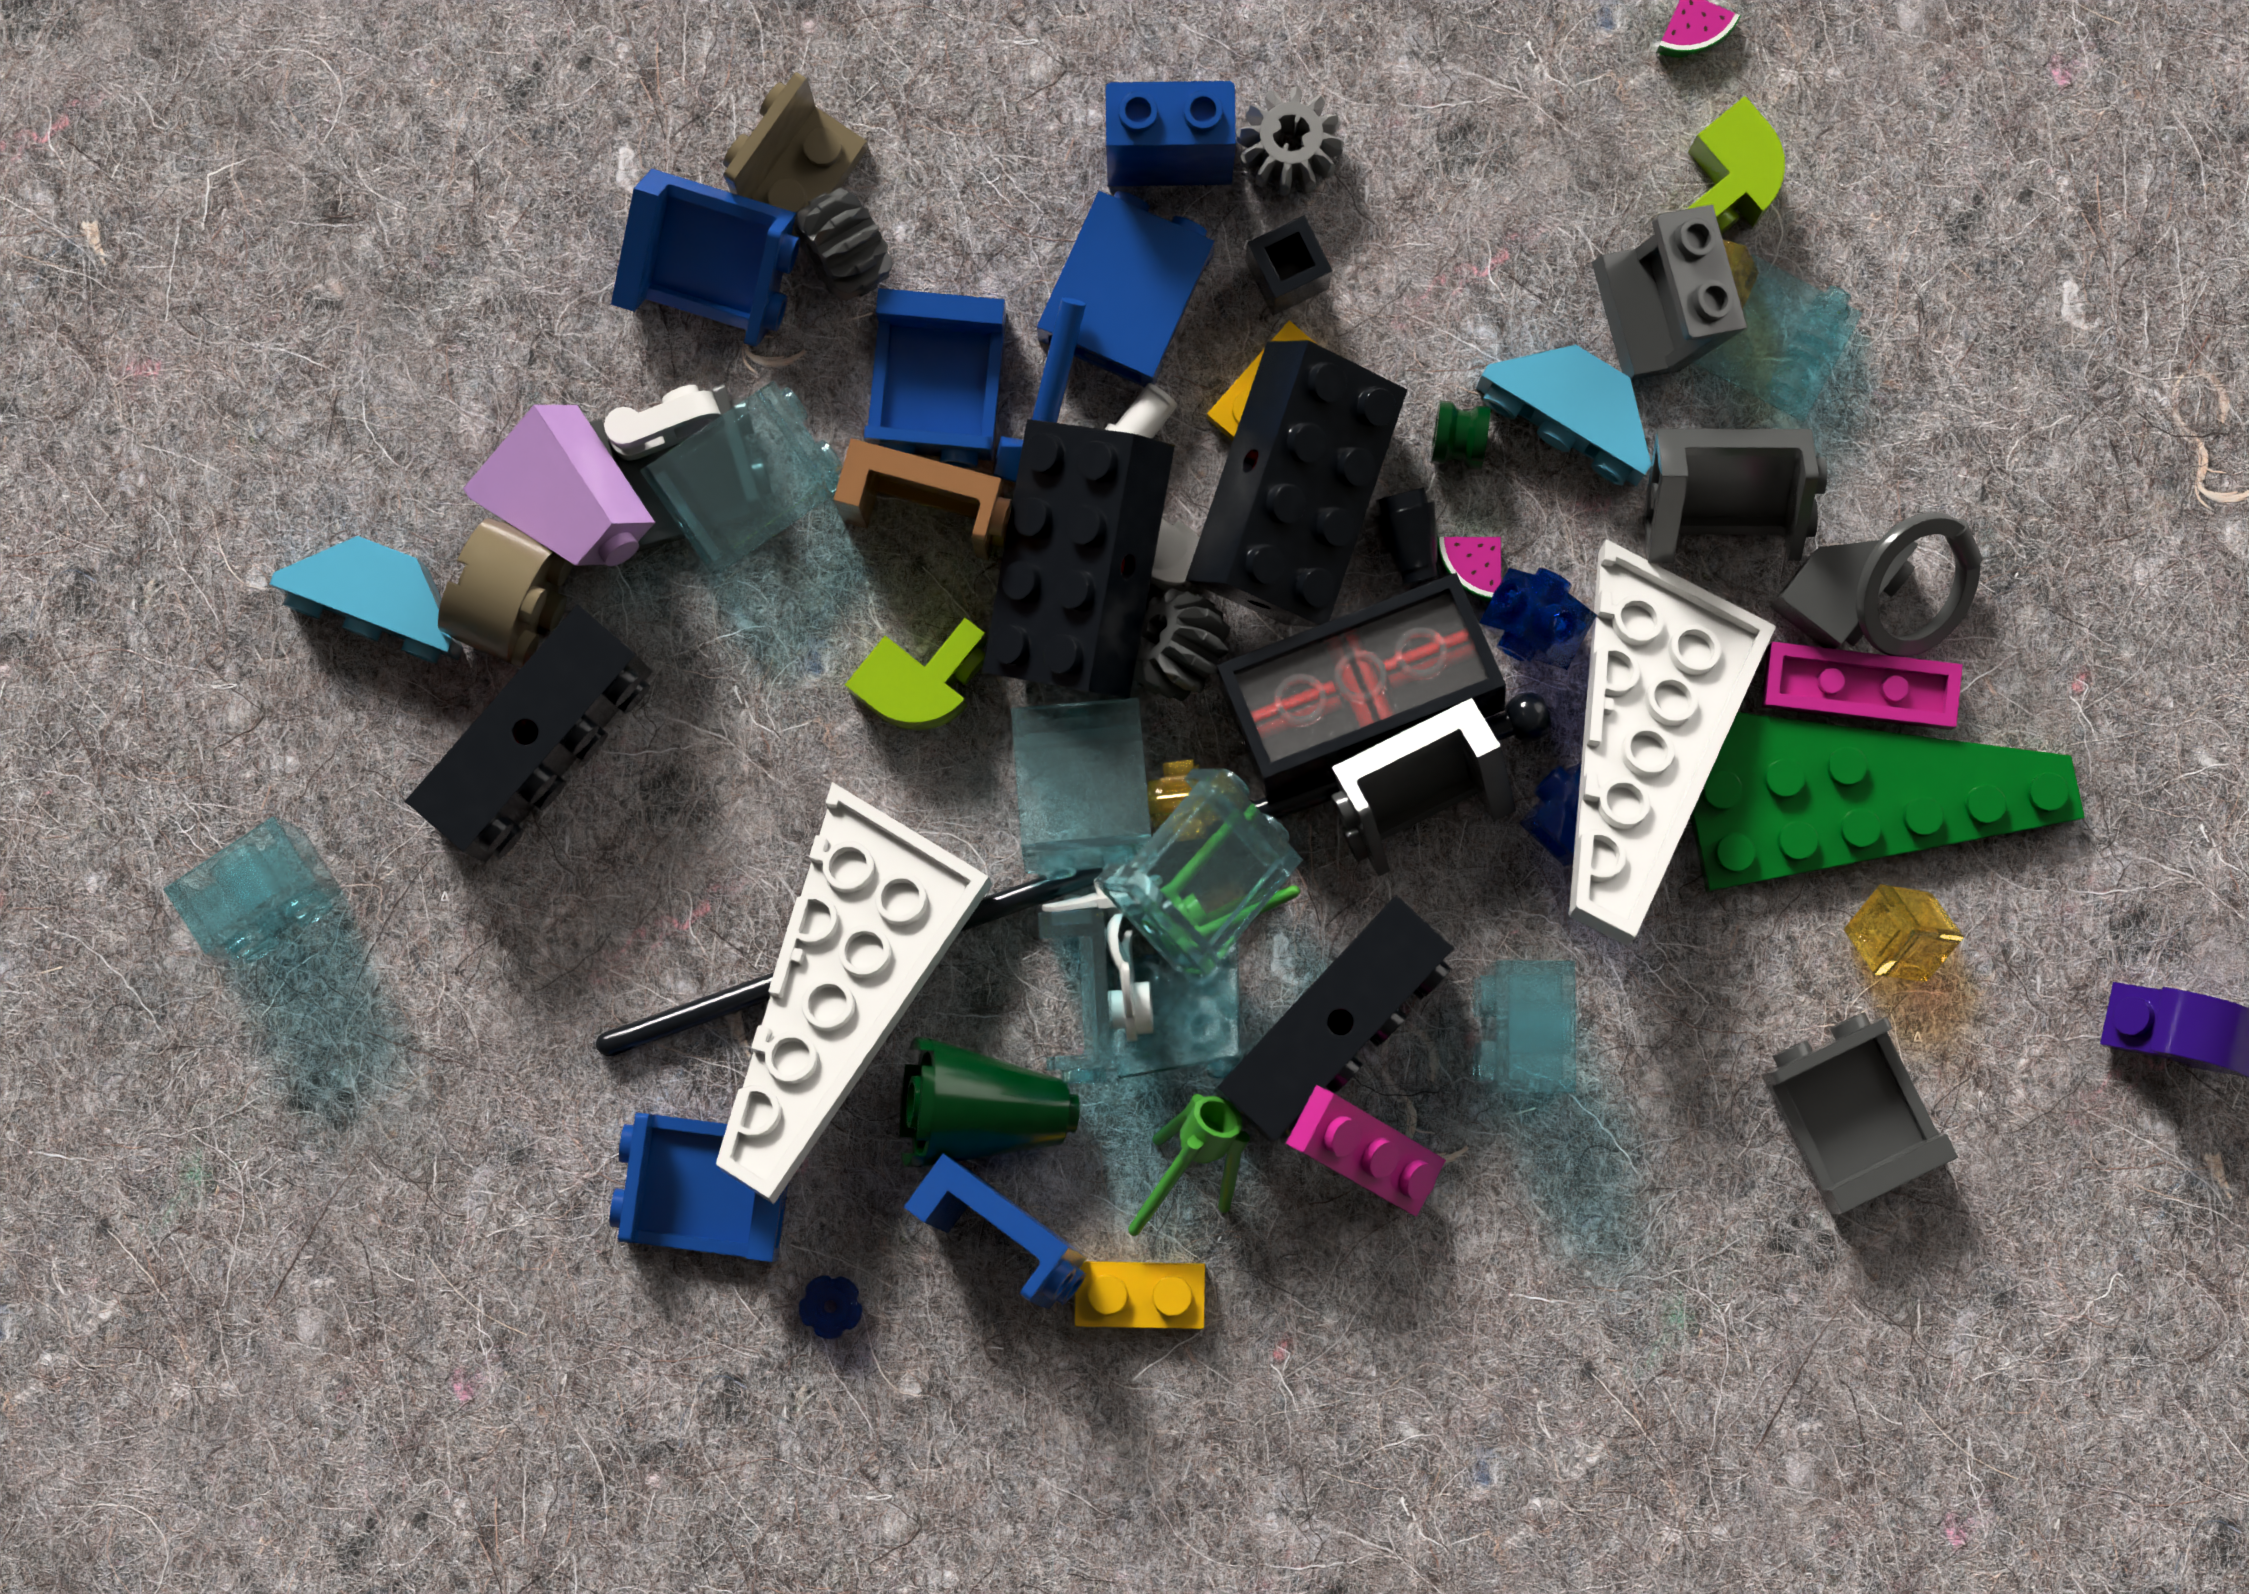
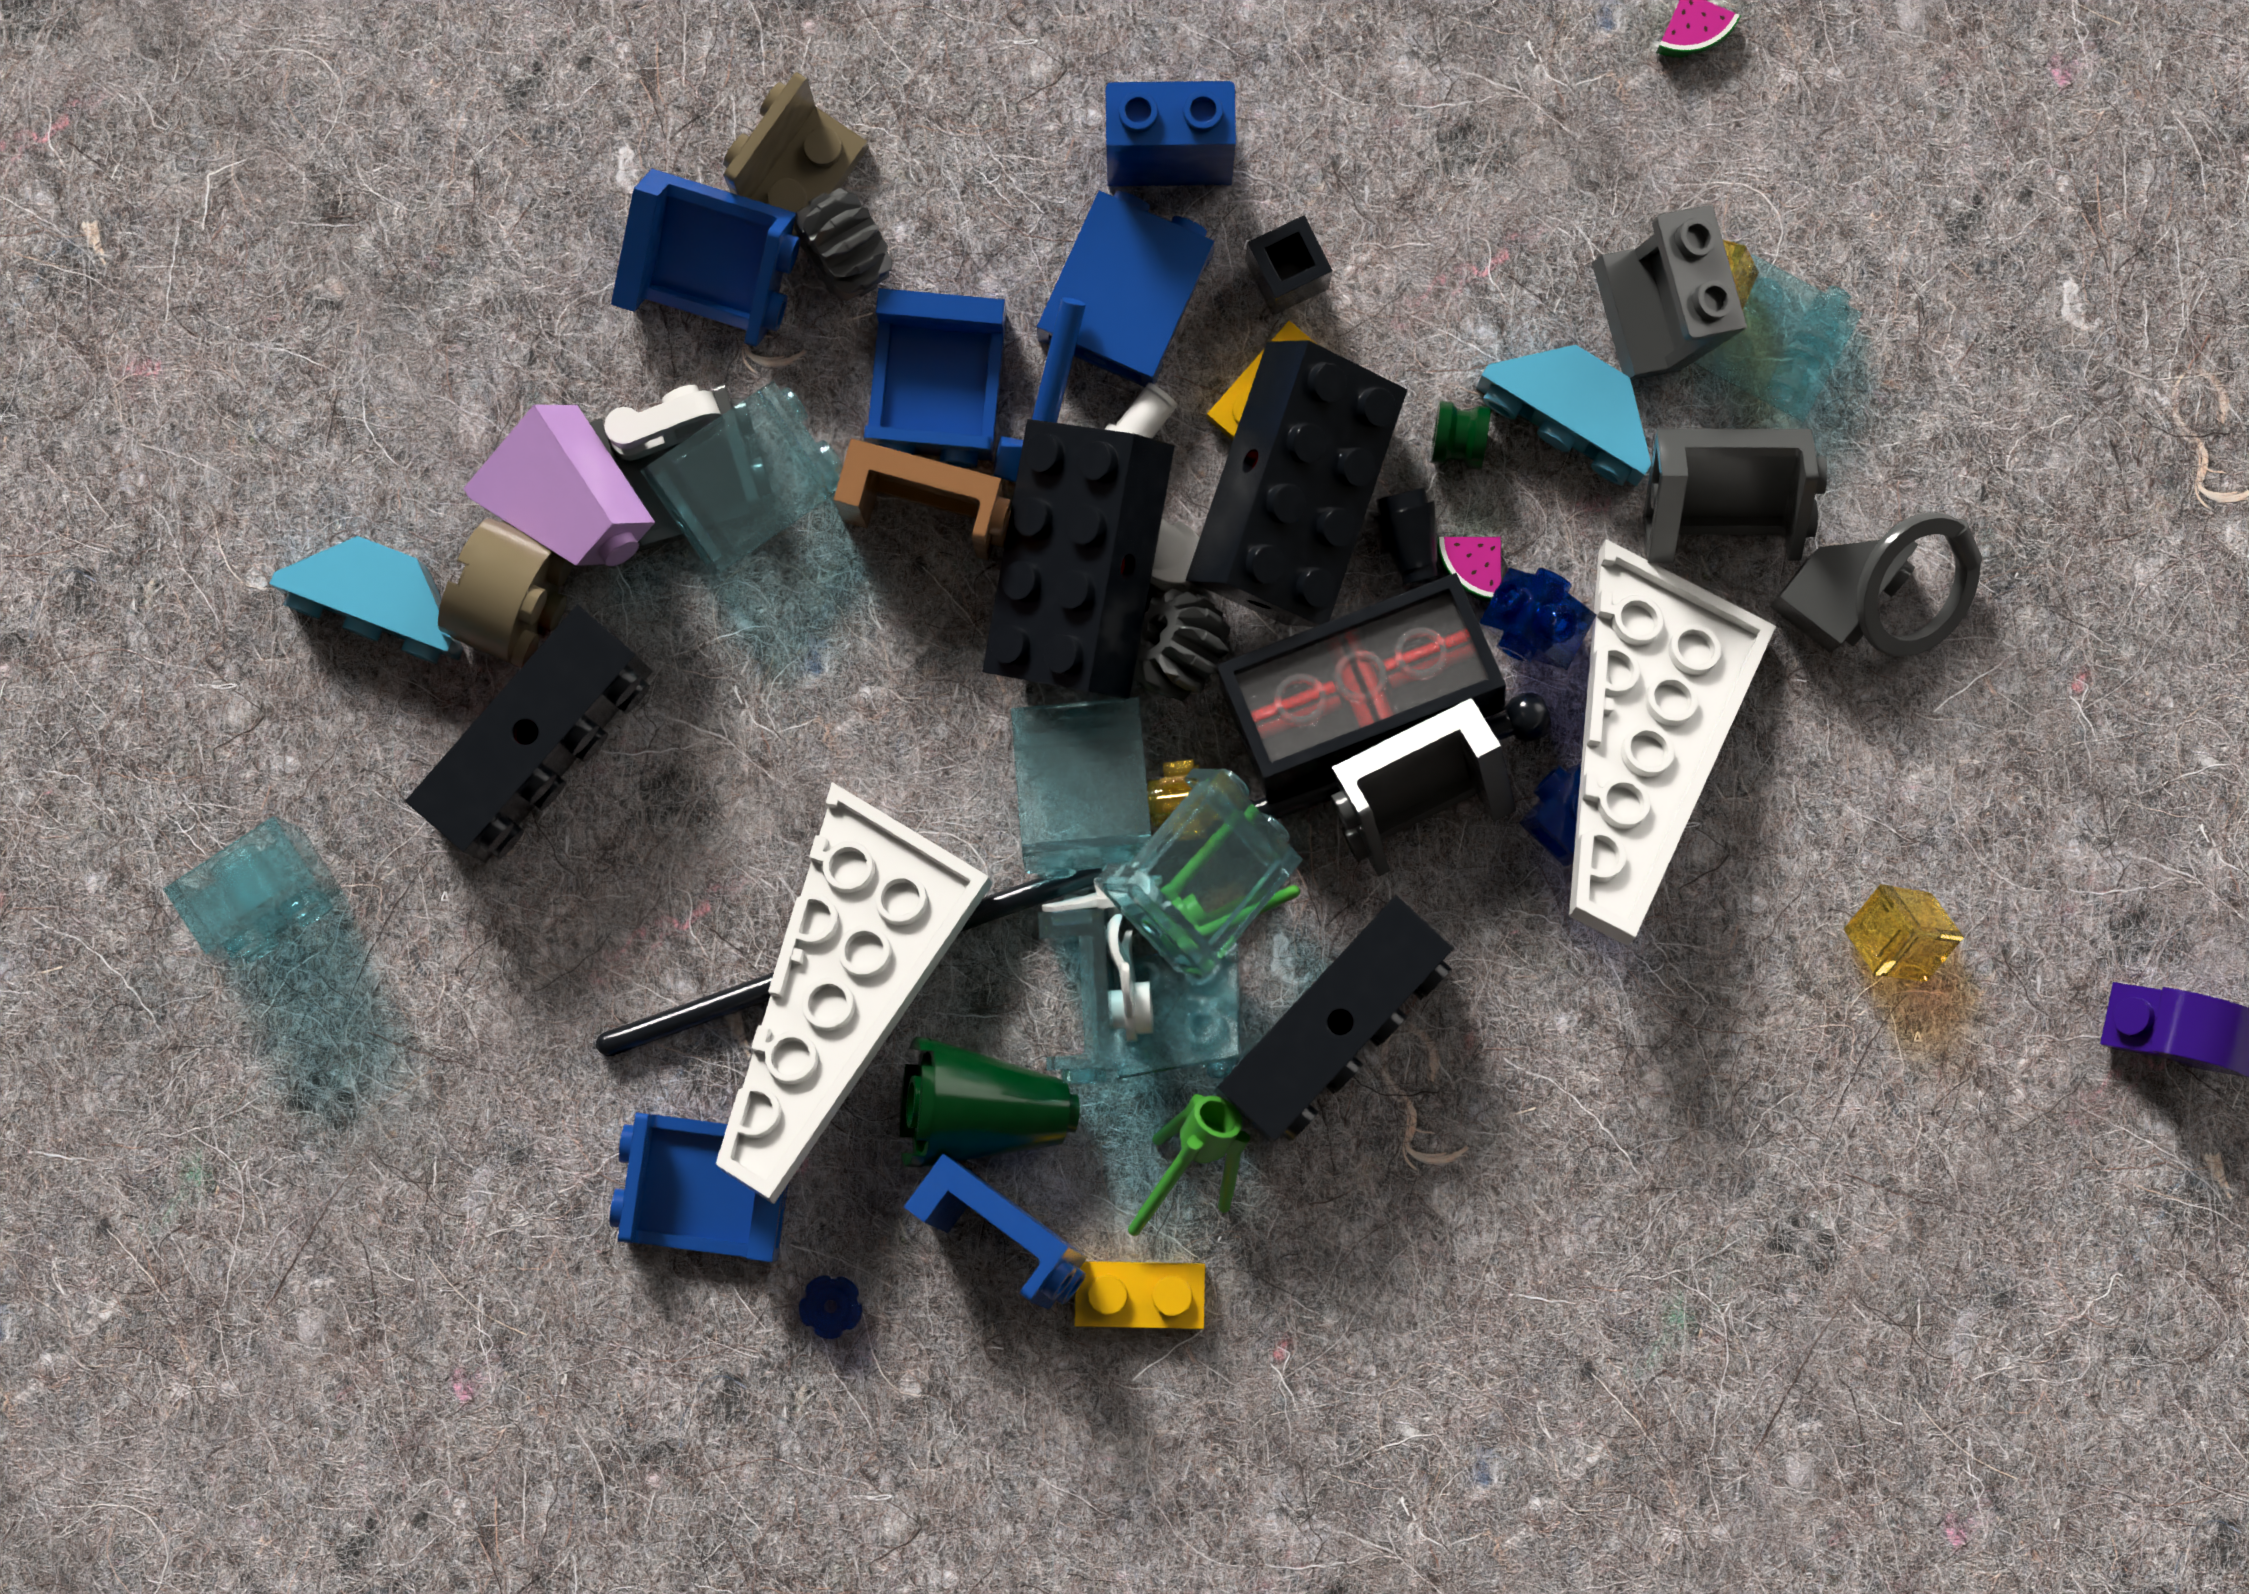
lime brick [845,617,987,730] -> none
light grey gear [1237,86,1344,197] -> none
dark pink plate [1286,1085,1446,1217] -> none
clear light blue brick [1472,960,1576,1095] -> none
lime brick [1687,96,1785,235] -> none
green wing [1690,712,2085,892] -> none
dark pink plate [1761,642,1963,730] -> none
dark grey panel [1761,1012,1958,1214] -> none

